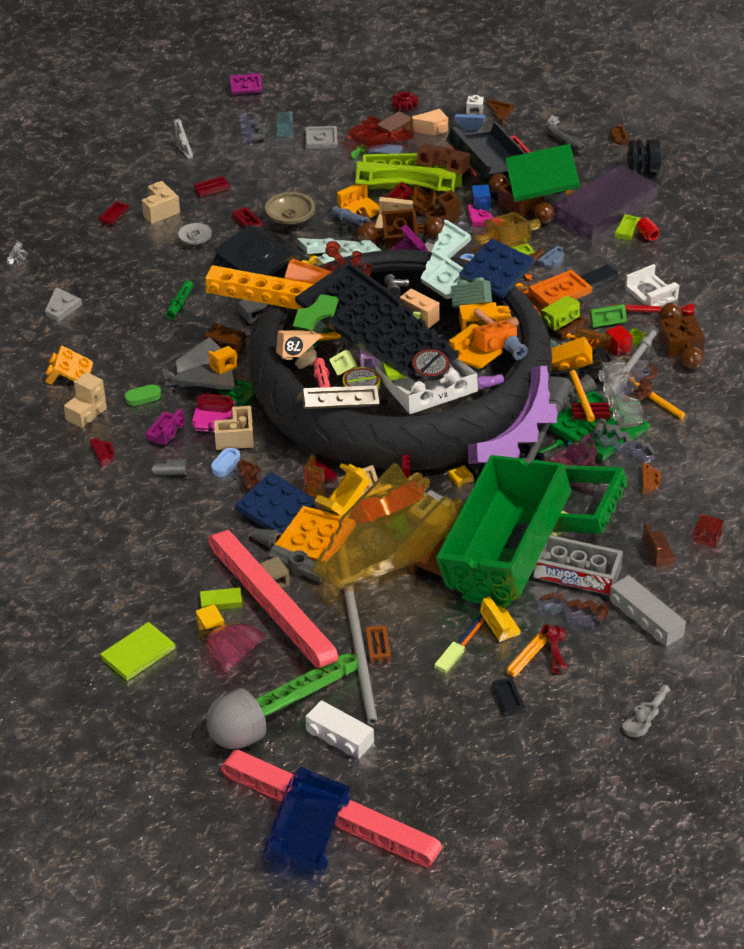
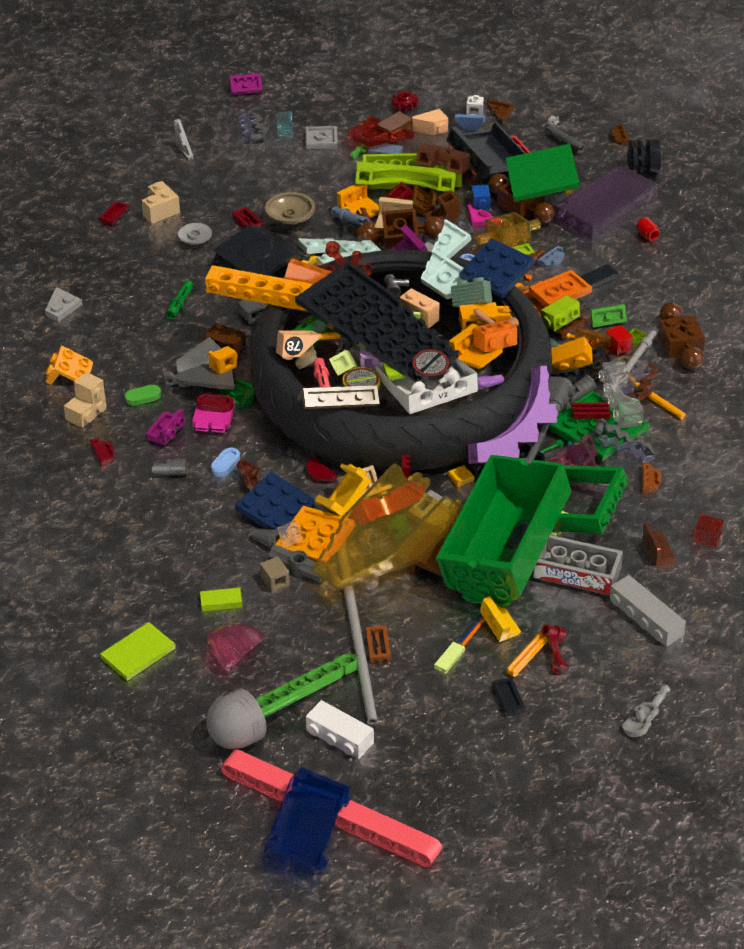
clear tile [6,241,28,265] -> none
dark red tile [194,176,230,197] -> none
yellow panel [196,604,225,635] -> none
coral beam [208,530,338,669] -> none
tan brick [214,406,254,450] -> none
bright green tile [293,294,339,331] -> none
clear orange panel [303,455,325,499] -> none
sand blue bush [504,336,528,360] -> none
piece [537,592,609,630] -> none
light orange bar [569,370,595,422] -> none
red piece [610,304,694,316] -> none
lime tile [615,214,641,241] -> none
white panel [625,264,679,306] -> none
none -> clear tile [277,521,303,547]

